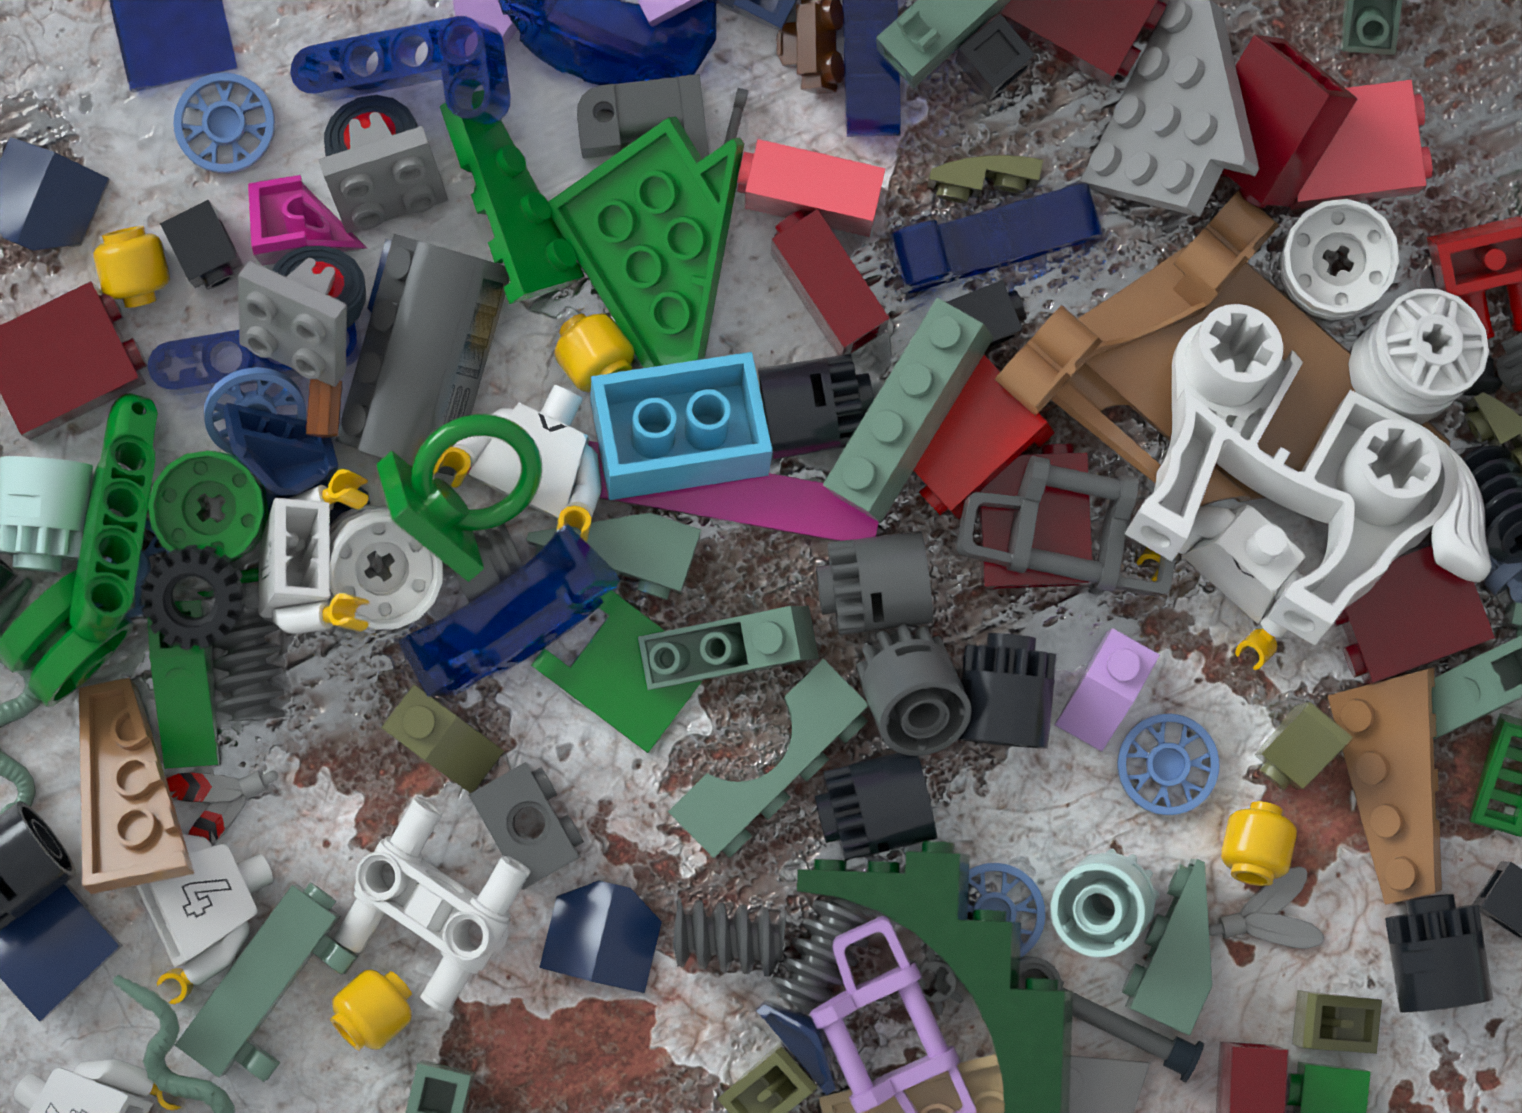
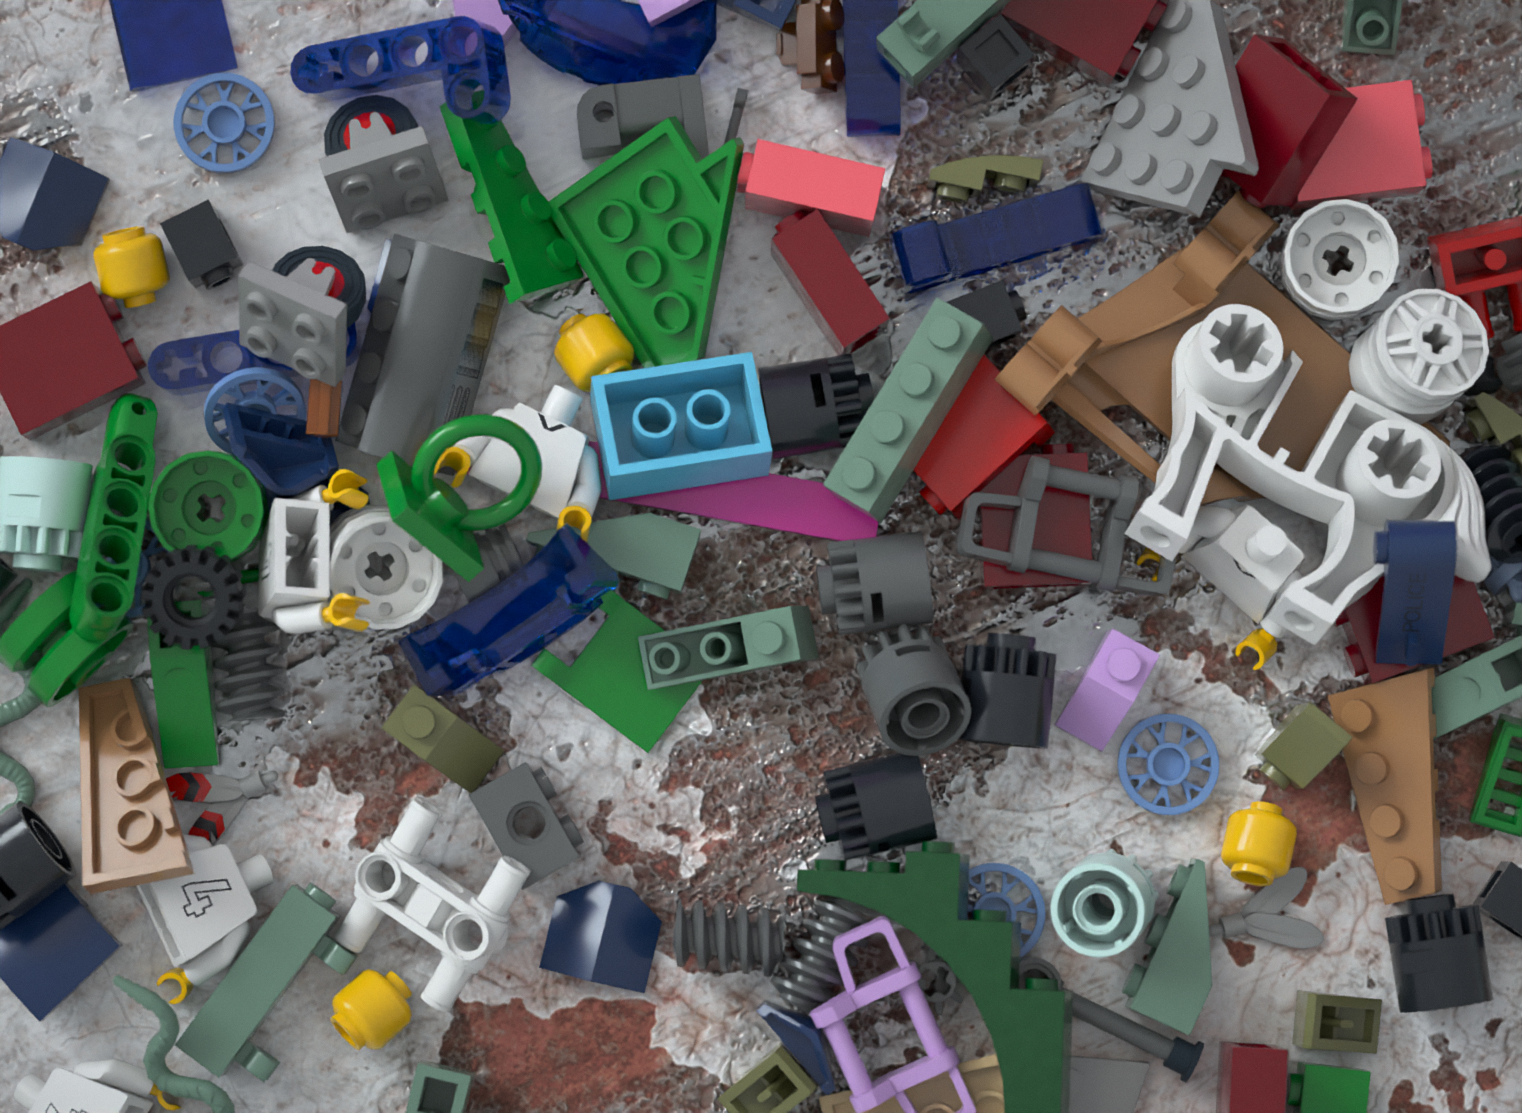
dark pink slope [248,175,367,266] -> none
sand green arch [668,659,869,858] -> none
none -> dark blue door [1373,520,1457,666]

